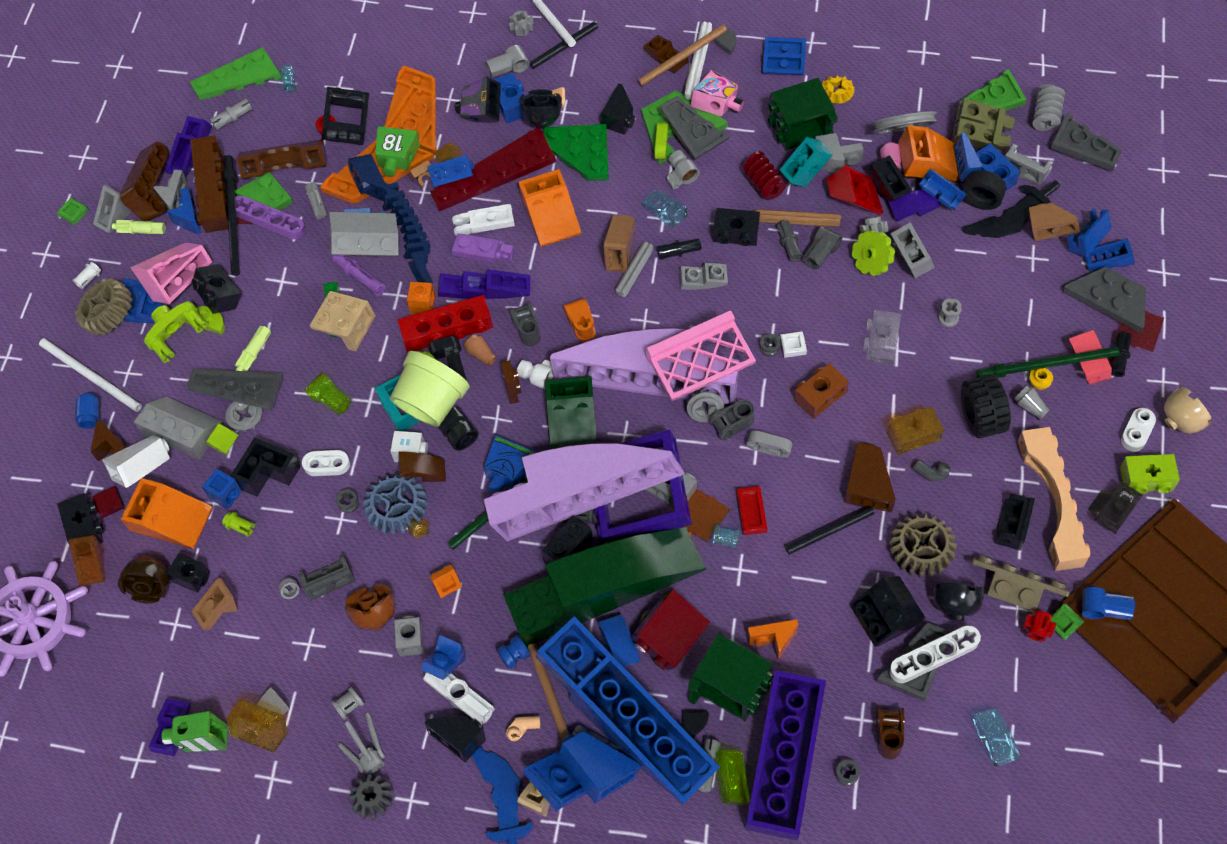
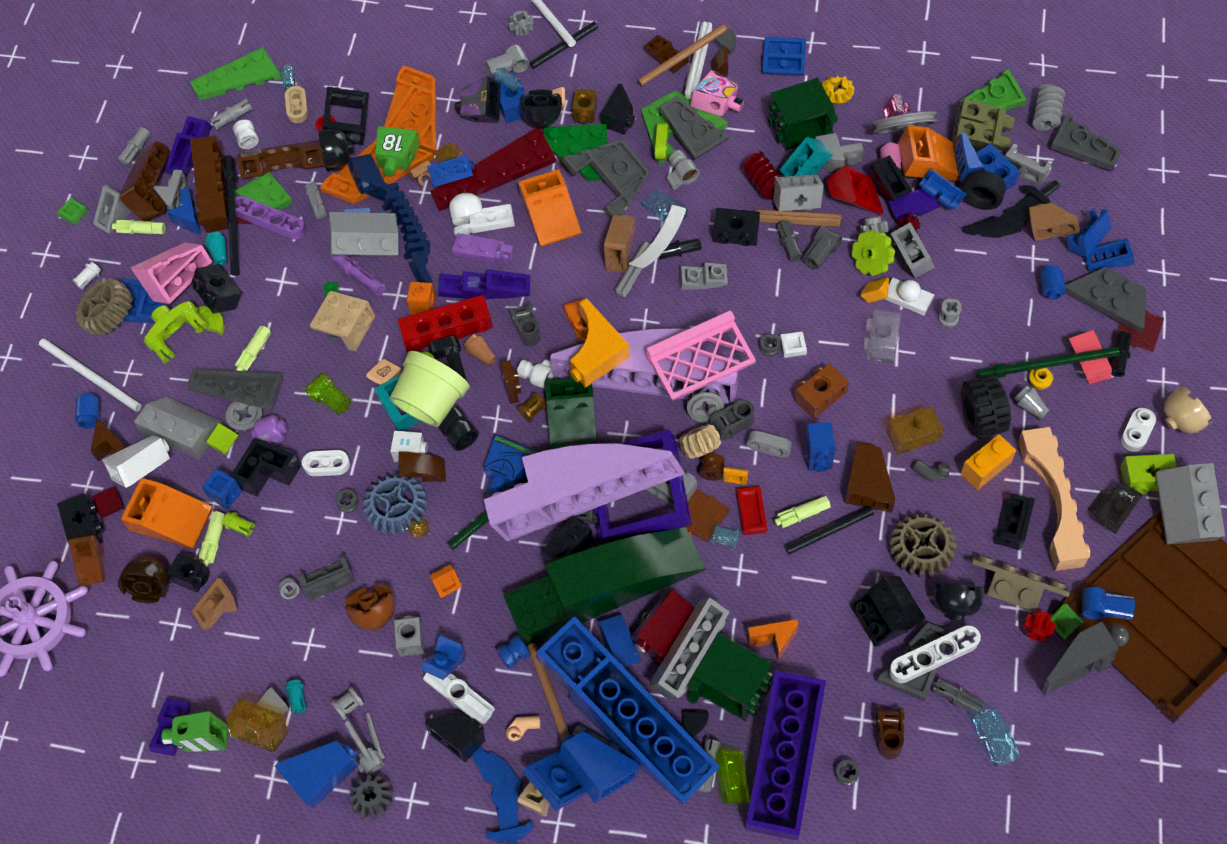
none -> light grey axle [119,127,151,165]
none -> yellowish green piece [198,511,225,567]
none -> teal cone [204,232,228,266]
none -> white wheel [233,120,259,149]
none -> medium lavender head [251,415,288,446]
none -> blue slope [274,741,360,808]
none -> tan plate [285,86,309,123]
none -> teal pin [285,680,307,714]
none -> black cylinder [319,128,354,171]
none -> light nougat slope [366,359,401,385]
none -> white hair [449,193,482,219]
none -> clear light blue pin [493,68,521,91]
none -> pearl gold bush [517,392,547,423]
none -> dark grey wing [562,139,651,220]
none -> light orange arch [570,298,630,388]
none -> pearl gold brick [572,89,597,123]
none -> white sticker [628,205,686,268]
none -> light grey brick [648,597,729,700]
none -> tan gear [679,424,721,459]
none -> reddish brown wheel [699,453,725,481]
none -> reddish brown slope [711,47,728,77]
none -> light orange slope [723,466,749,485]
none -> light grey brick [773,174,824,211]
none -> yellowish green piece [774,496,831,528]
none -> blue brick [805,422,836,472]
none -> light orange slope [861,277,889,303]
none -> clear pink tile [883,94,911,118]
none -> white tile [885,278,934,316]
none -> dark red plate [897,213,920,233]
none -> dark grey axle [933,677,985,715]
none -> light orange brick [961,434,1016,491]
none -> blue brick [1040,265,1066,300]
none -> dark grey slope [1042,622,1129,696]
none -> light grey slope [1155,463,1225,545]

